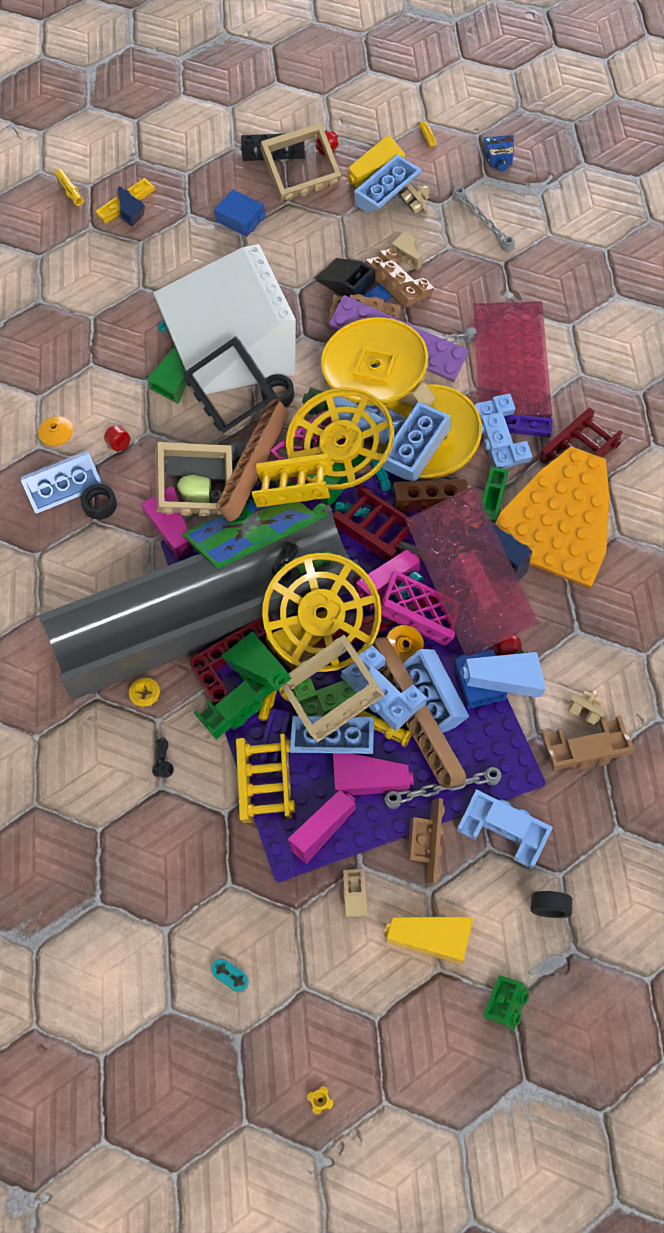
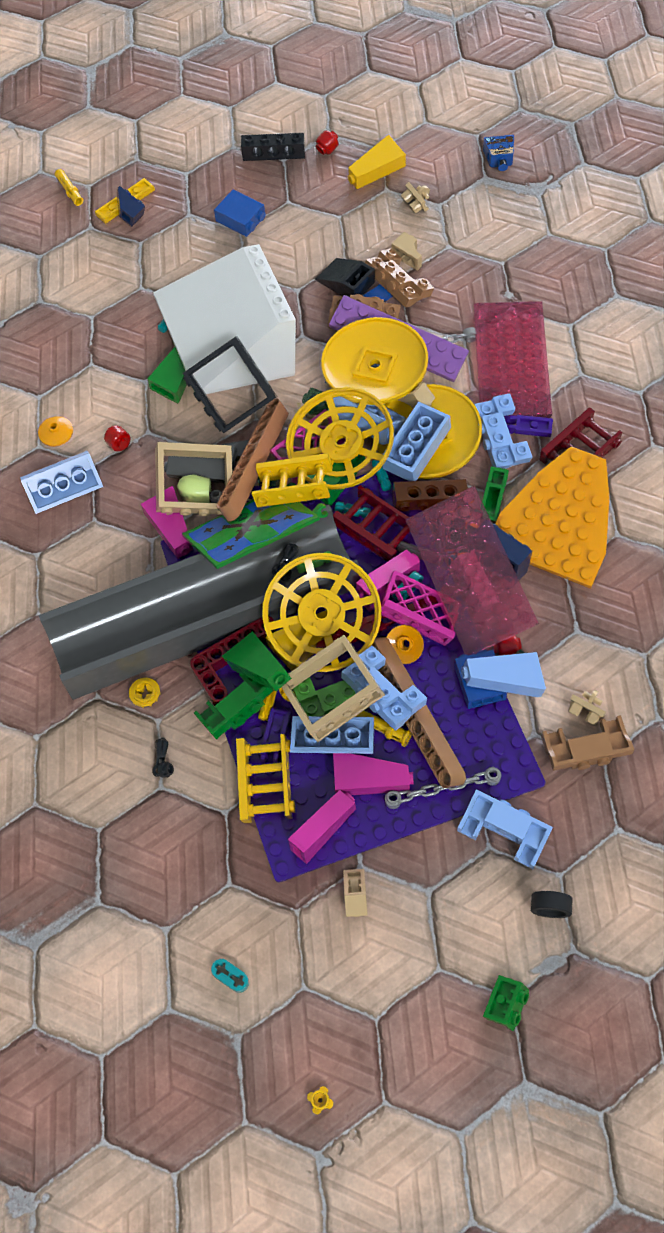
black tyre [80,484,117,520] -> none
tan window [260,122,341,201] -> none
black tyre [261,374,294,407] -> none
light blue slope [354,154,422,213] -> none
yellow slope [384,917,474,965] -> none
light blue slope [403,649,469,733] -> none
medium nougat bracket [407,798,445,884] -> none
yellow axle [419,121,436,147] -> none
light grey piece [453,187,515,252] -> none

